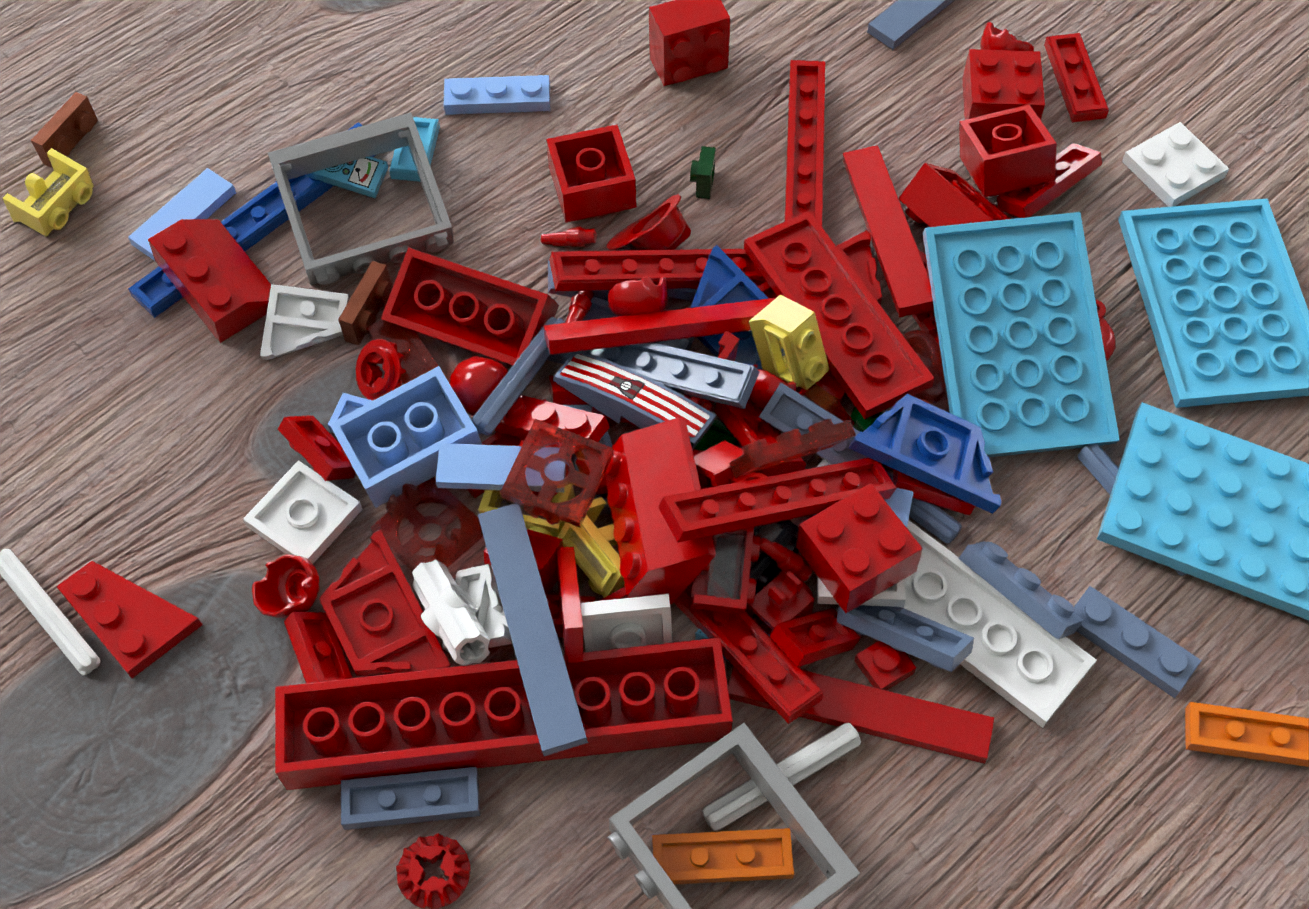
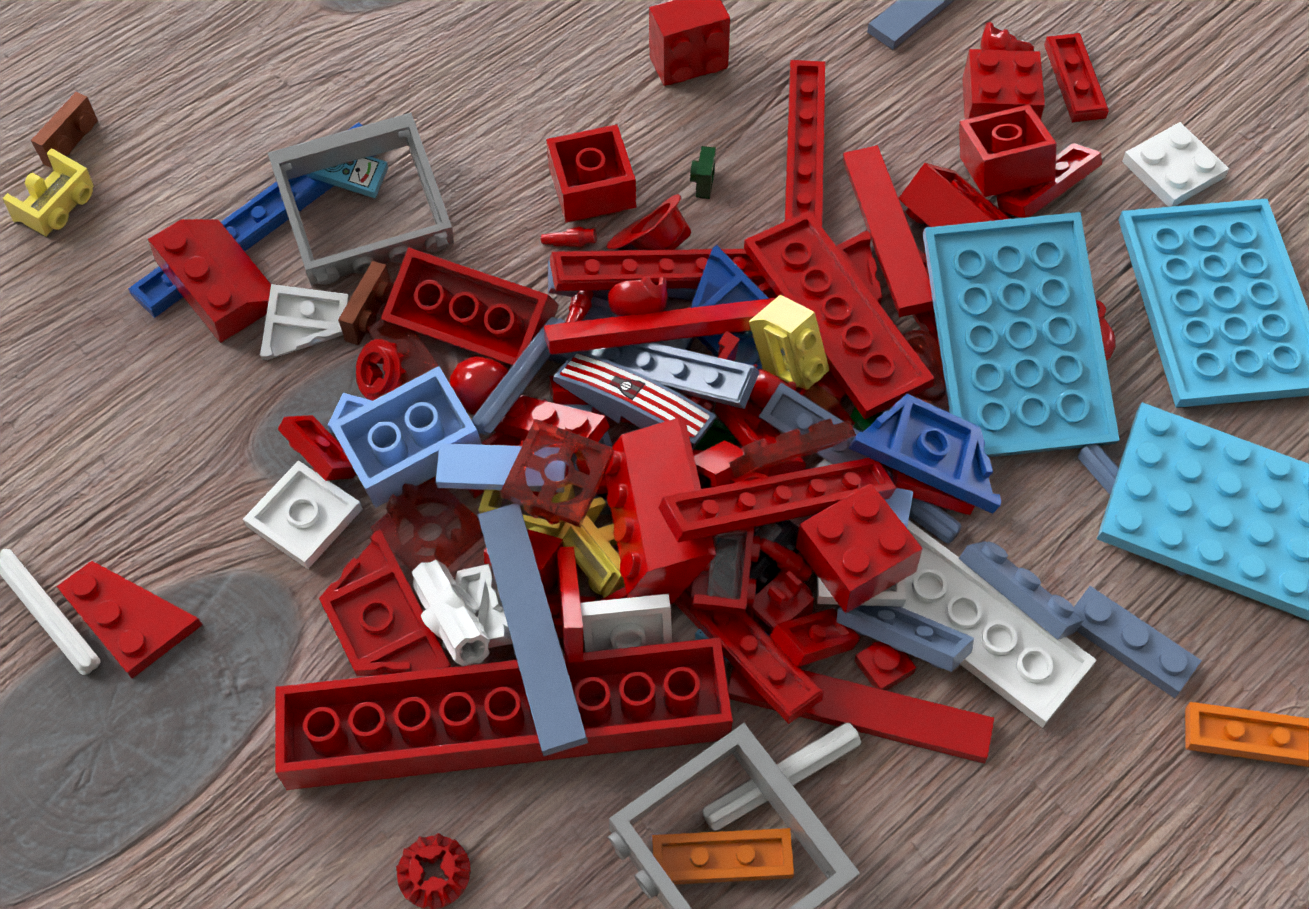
light blue tile [128,168,236,261] -> none
red hair [252,554,320,619] -> none
red plate [284,612,352,683] -> none
sand blue plate [341,767,480,830] -> none
medium azure tile [389,117,440,182] -> none
light blue plate [444,75,550,115] -> none

